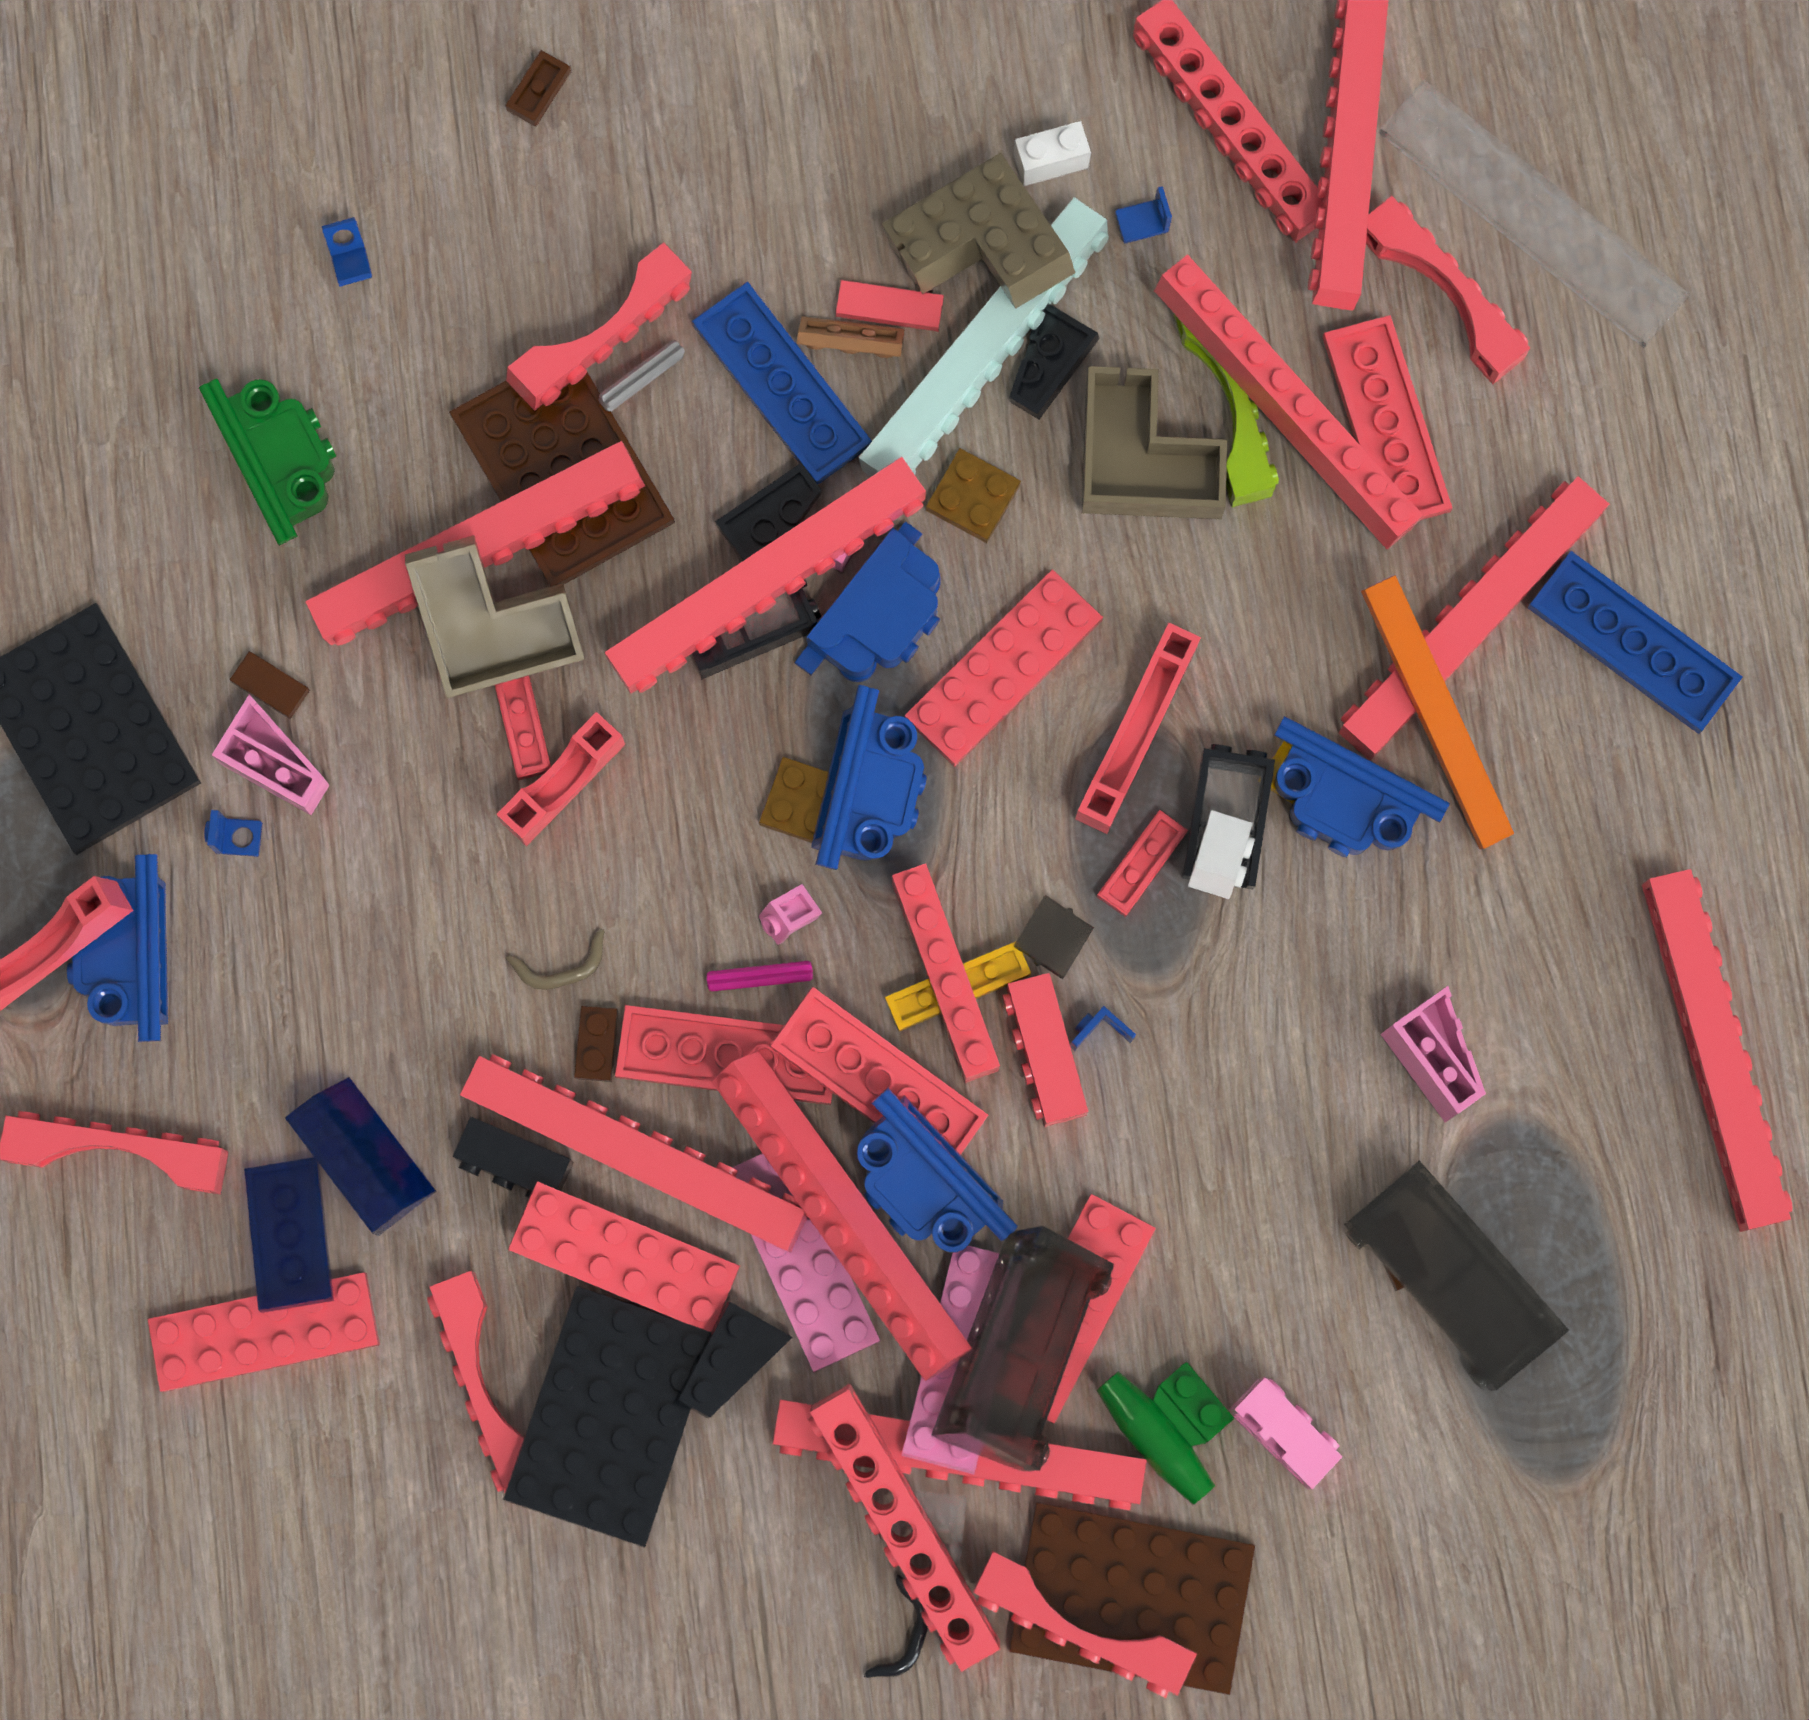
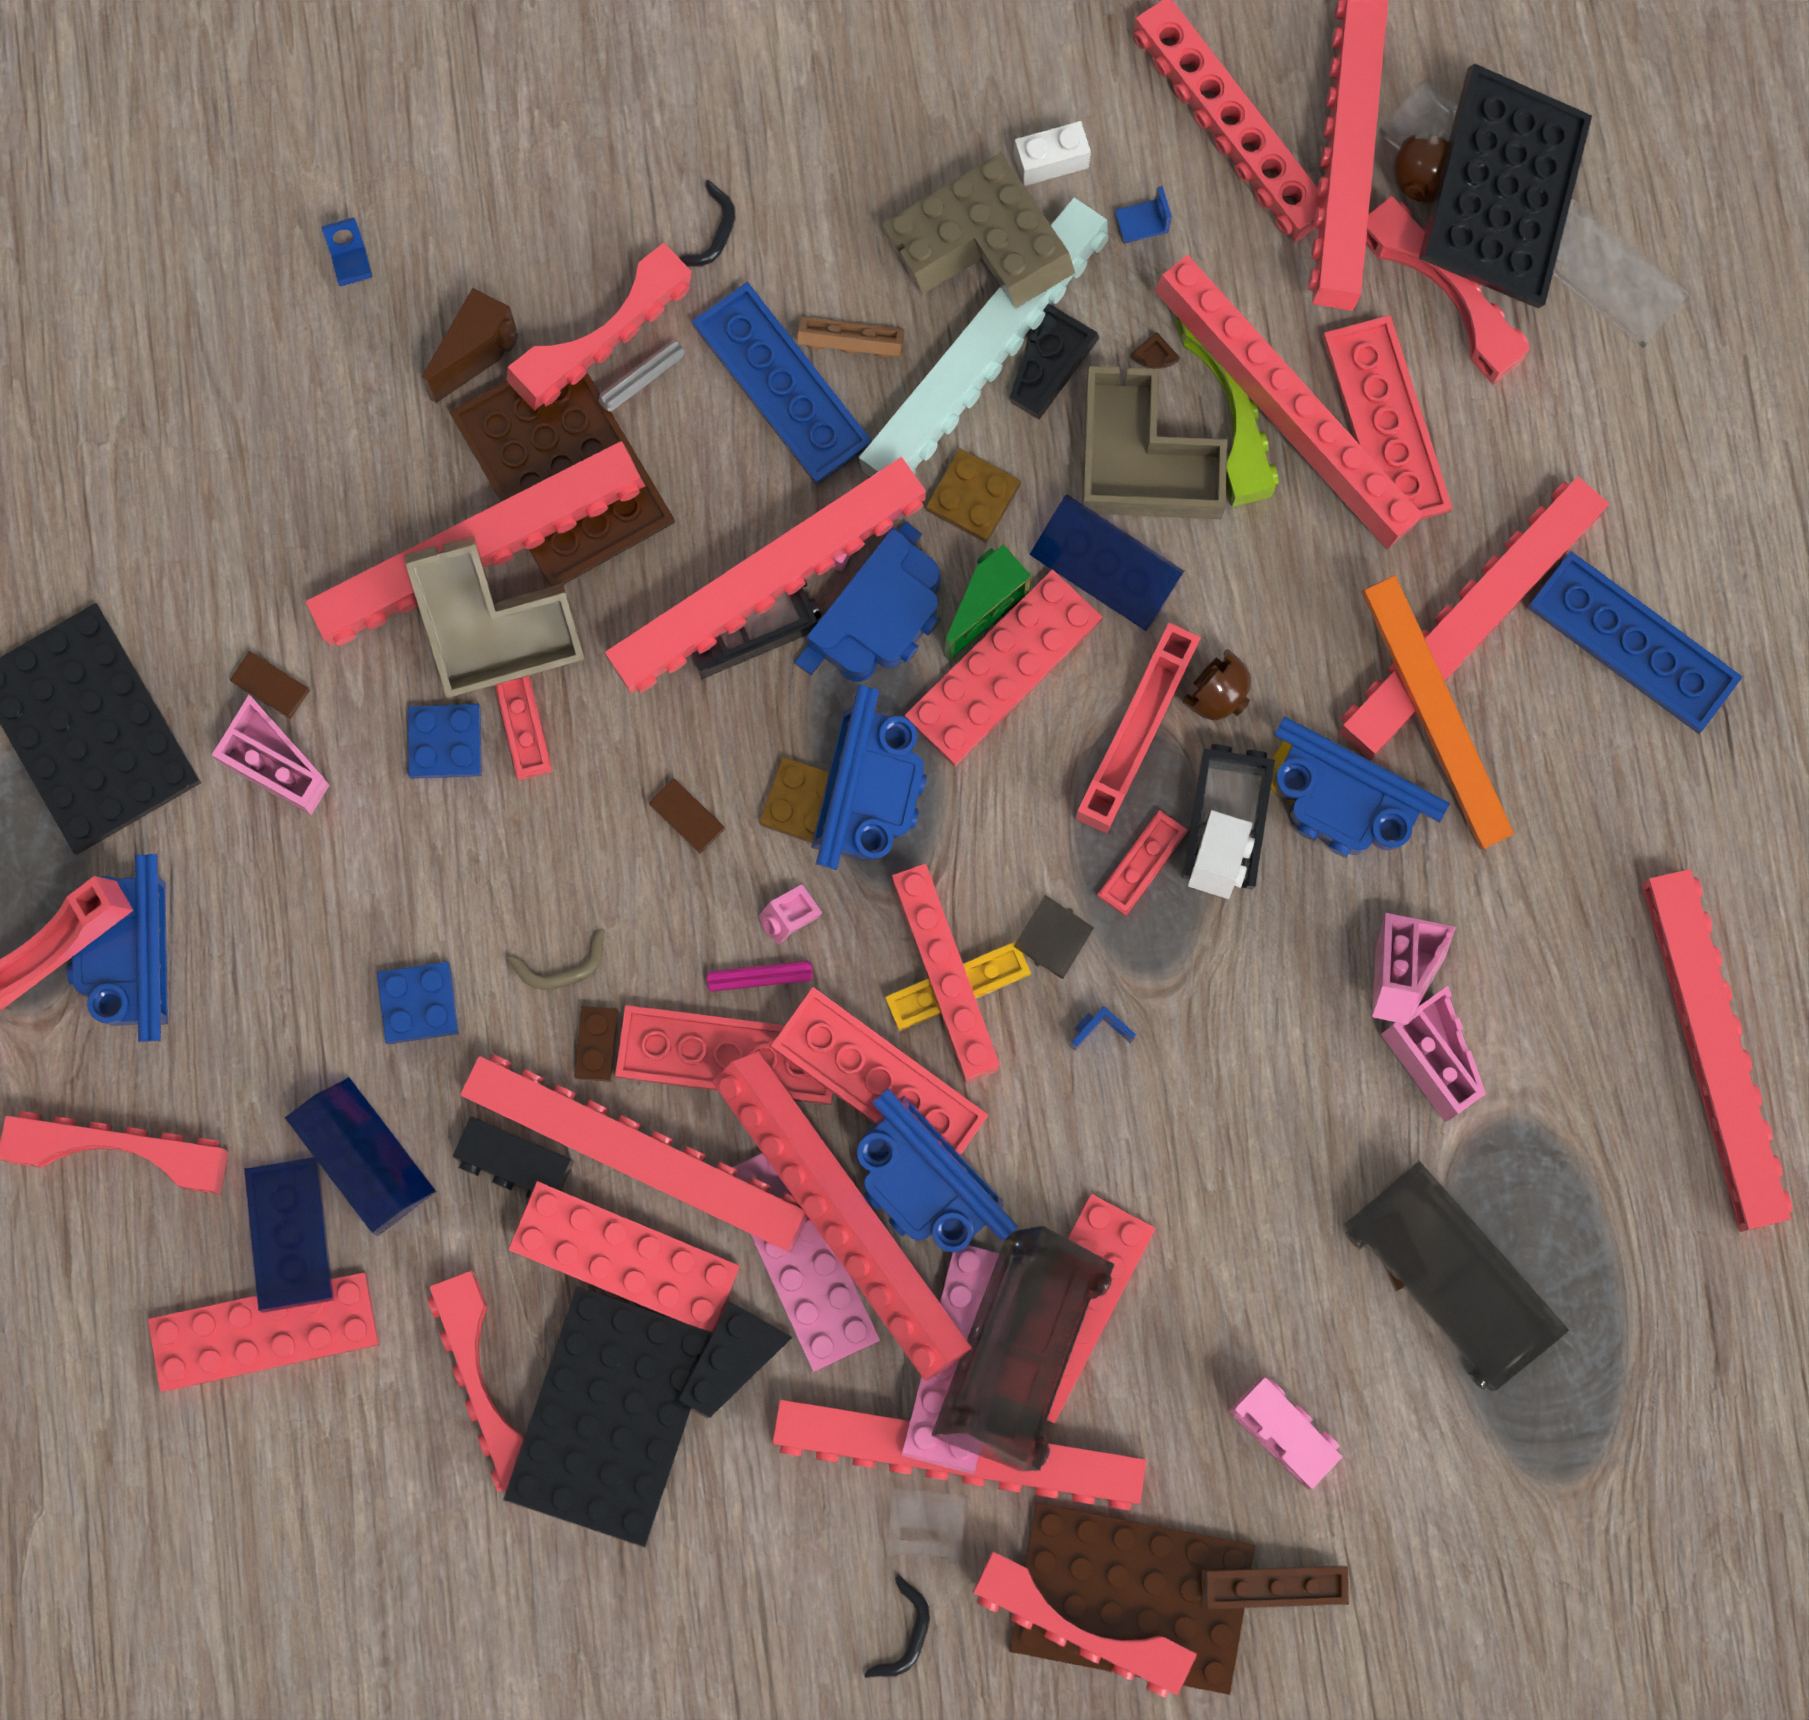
green brick [199,379,337,546] -> none
blue bracket [204,810,263,857] -> none
coral arch [496,712,625,847] -> none
reddish brown plate [505,50,571,127] -> none
black wing [715,463,822,561] -> none
coral brick [808,1384,1000,1672] -> none
coral tile [836,280,944,332] -> none
coral brick [1002,973,1088,1127] -> none
green plate [1096,1362,1235,1505] -> none
none -> blue plate [377,962,459,1045]
none -> blue plate [408,704,482,779]
none -> reddish brown slope [421,288,518,403]
none -> reddish brown tile [649,778,725,854]
none -> black animal [678,180,736,267]
none -> green slope [944,544,1031,661]
none -> clear blue tile [1029,495,1185,631]
none -> reddish brown tile [1130,332,1180,369]
none -> reddish brown cylinder [1182,649,1251,721]
none -> reddish brown plate [1202,1565,1349,1609]
none -> bright pink wedge [1372,913,1456,1024]
none -> reddish brown cylinder [1393,134,1449,203]
none -> black plate [1419,63,1592,308]

